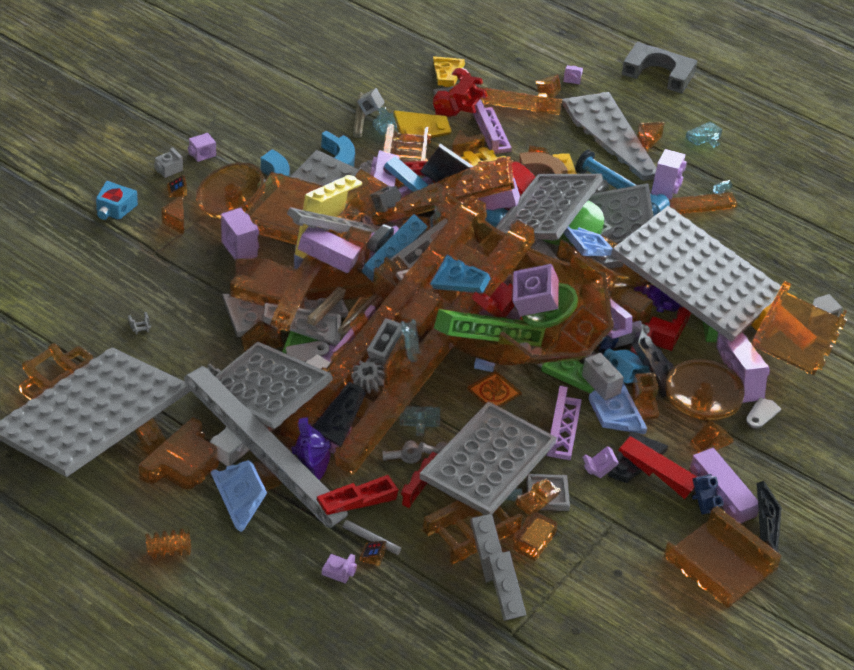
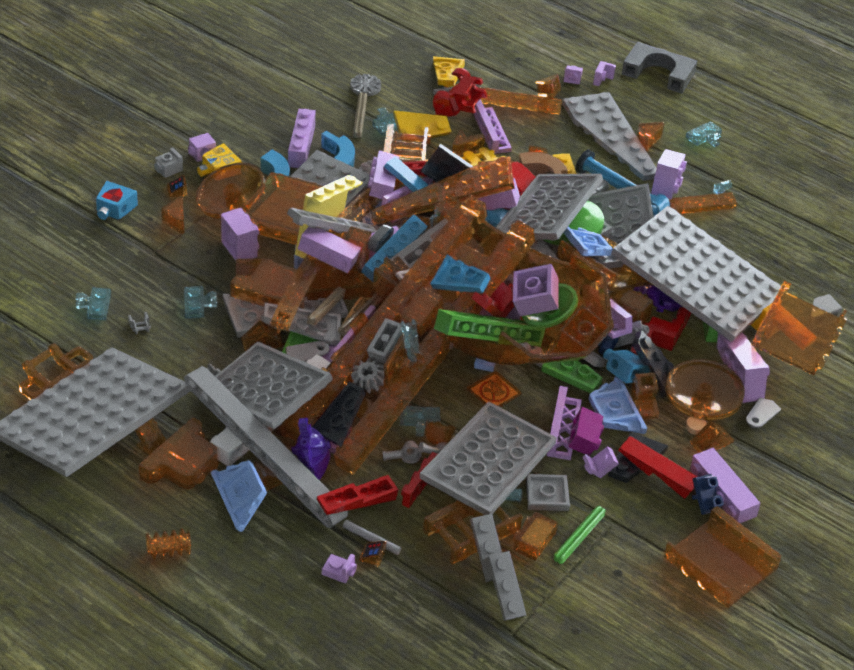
clear orange tile [346,169,389,217] -> none
light grey brick [357,88,385,116] -> none
dark grey brick [370,186,401,212] -> none
clear orange slope [515,478,561,516] -> none
light grey brick [582,353,624,400] -> none
black wing [756,481,782,556] -> none
none -> clear light blue plate [75,287,111,320]
none -> clear light blue plate [184,286,218,319]
none -> yellow torso [197,143,242,181]
none -> lavender brick [288,109,316,168]
none -> light grey wheel [350,74,381,96]
none -> clear orange hair [424,421,456,445]
none -> bright green axle [554,506,606,564]
none -> magenta brick [568,407,604,456]
none -> lavender bracket [593,61,616,86]
none -> tan tile [686,416,707,435]

